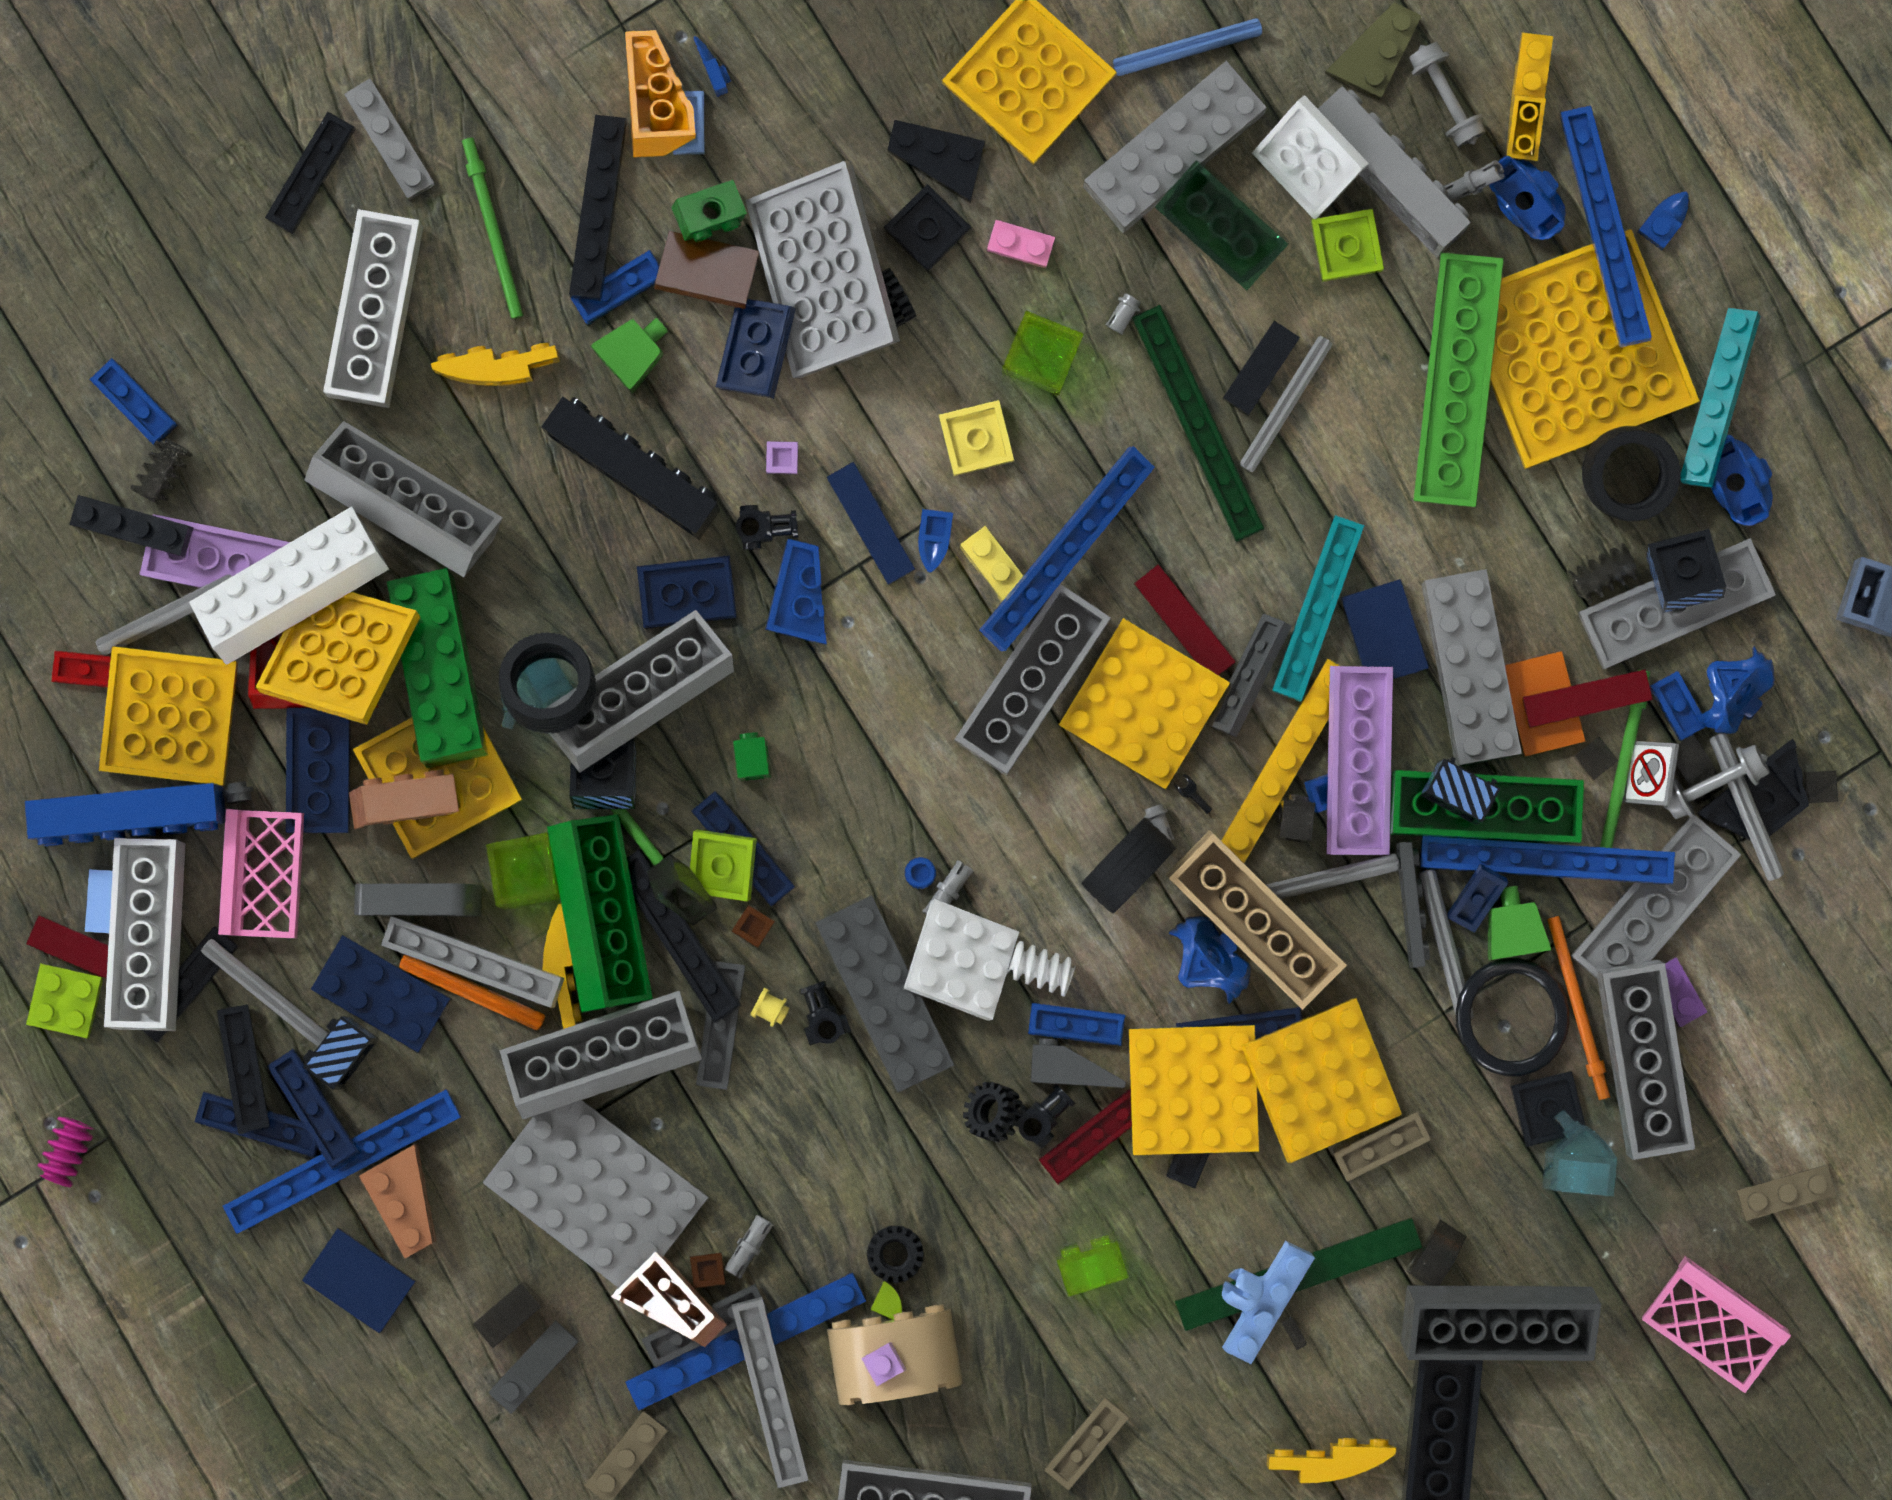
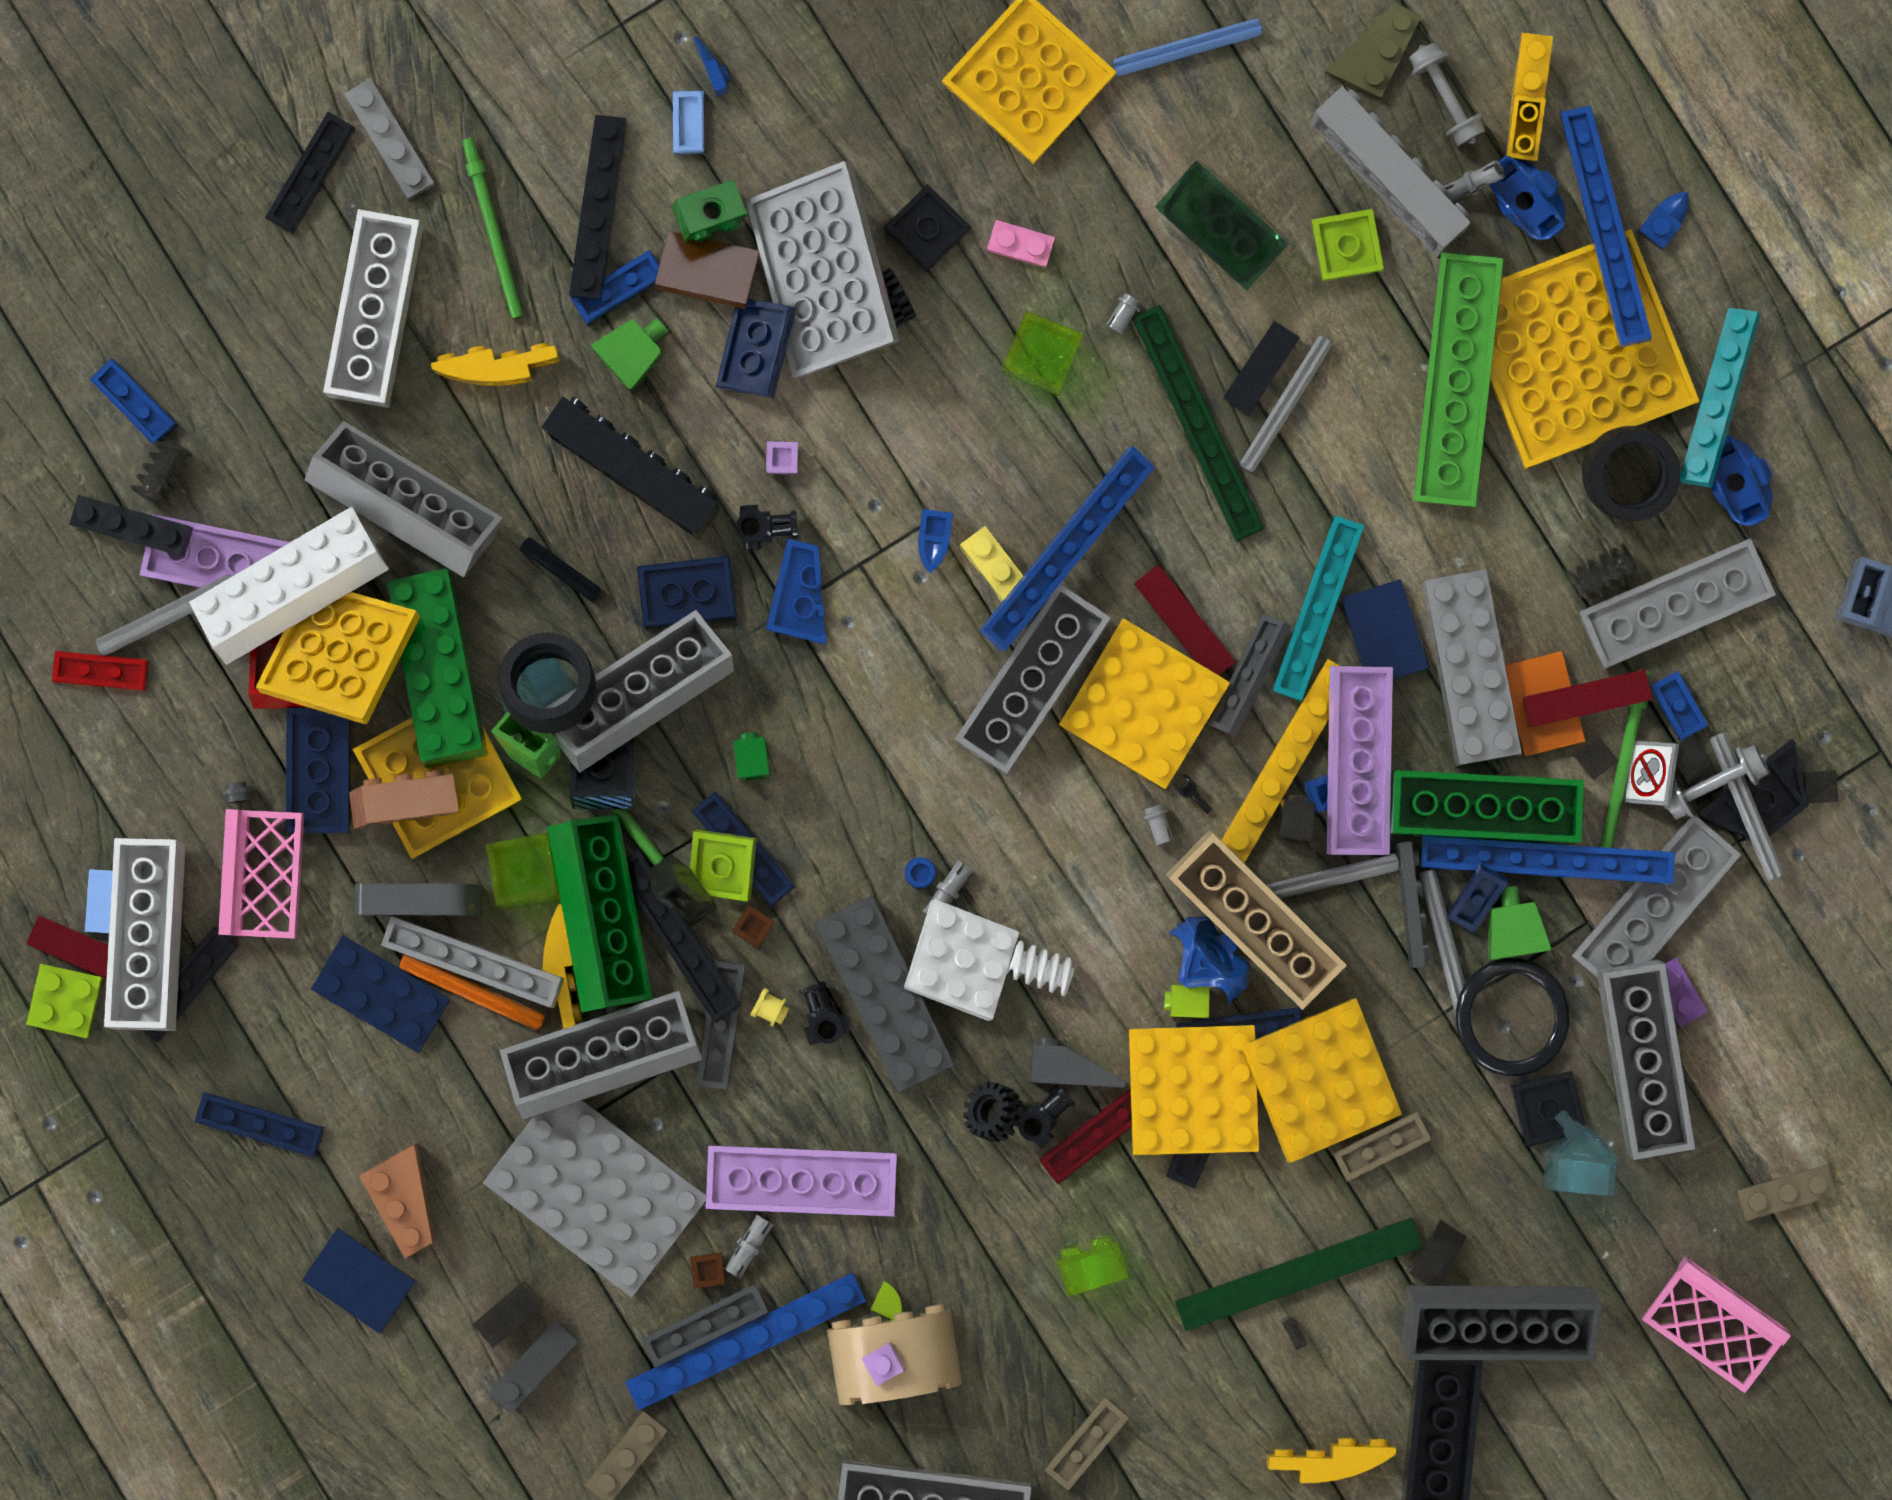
blue brick [25,783,226,846] -> none
dark pink piece [37,1116,95,1188] -> none
yellow plate [99,646,238,785] -> none
light grey axle [201,939,328,1047] -> none
black plate [217,1004,270,1134] -> none
blue plate [223,1089,462,1234] -> none
dark blue tile [267,1049,360,1171] -> none
black container [303,1016,379,1090] -> none
wedge [611,1252,727,1347] -> none
light orange wedge [625,30,696,157] -> none
light grey plate [732,1297,808,1488] -> none
dark blue tile [826,462,915,585] -> none
black tyre [867,1225,924,1283] -> none
black wing [887,120,985,203] -> none
light yellow plate [939,400,1014,476] -> none
blue tile [1028,1003,1125,1046] -> none
black tyre [1081,817,1176,913] -> none
light grey brick [1083,61,1267,233] -> none
light blue plate [1222,1241,1315,1364] -> none
white plate [1252,95,1369,219] -> none
black container [1420,757,1500,825] -> none
orange bar [1547,916,1611,1100] -> none
black container [1646,529,1727,613] -> none
blue piece [1697,646,1774,734] -> none
none -> bright green torso [491,712,561,778]
none -> black axle [520,537,601,602]
none -> lavender plate [706,1145,897,1217]
none -> lime brick [1164,985,1210,1018]

